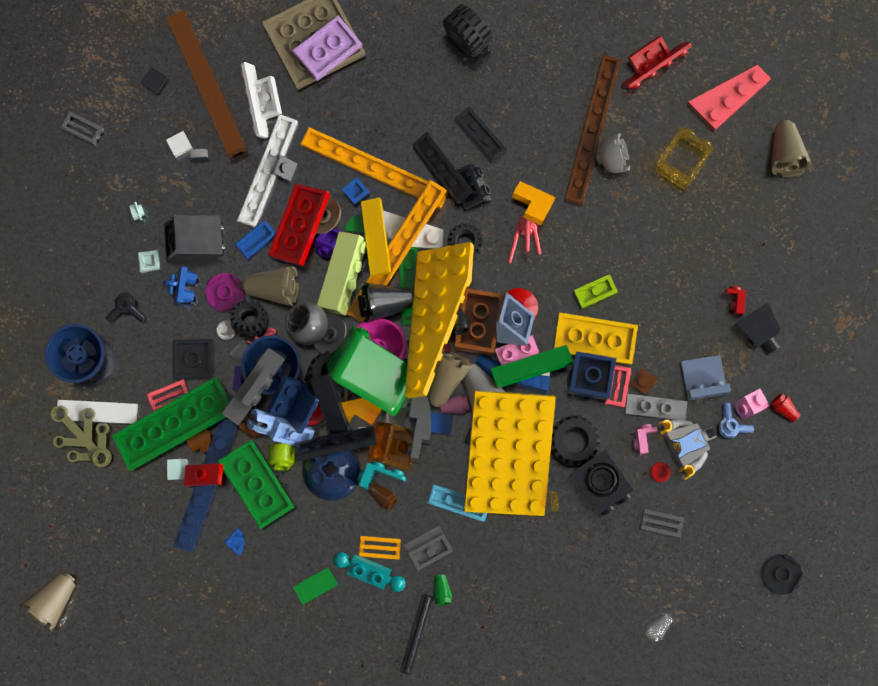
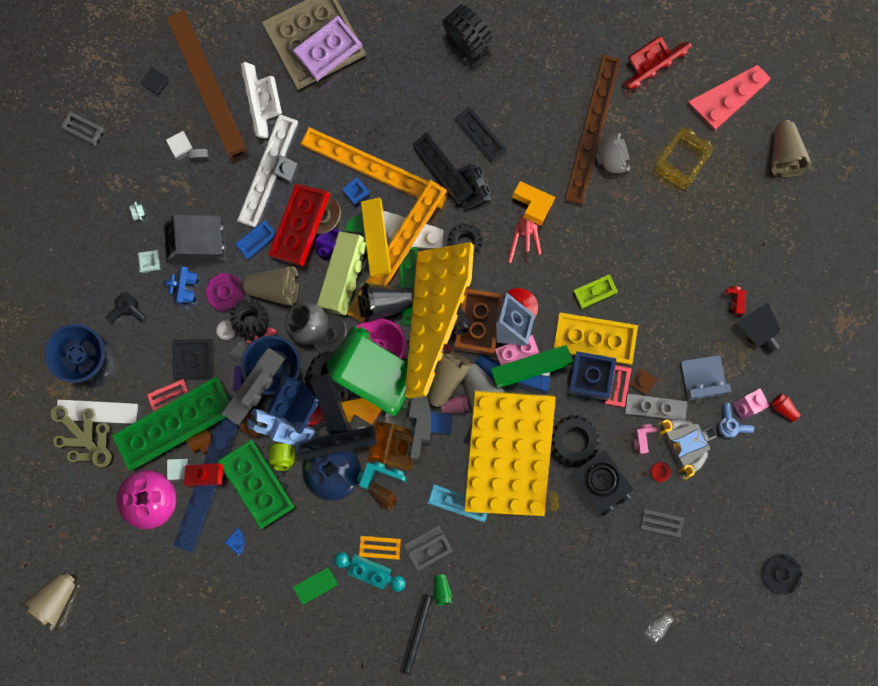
none -> dark pink piece [116,470,176,530]

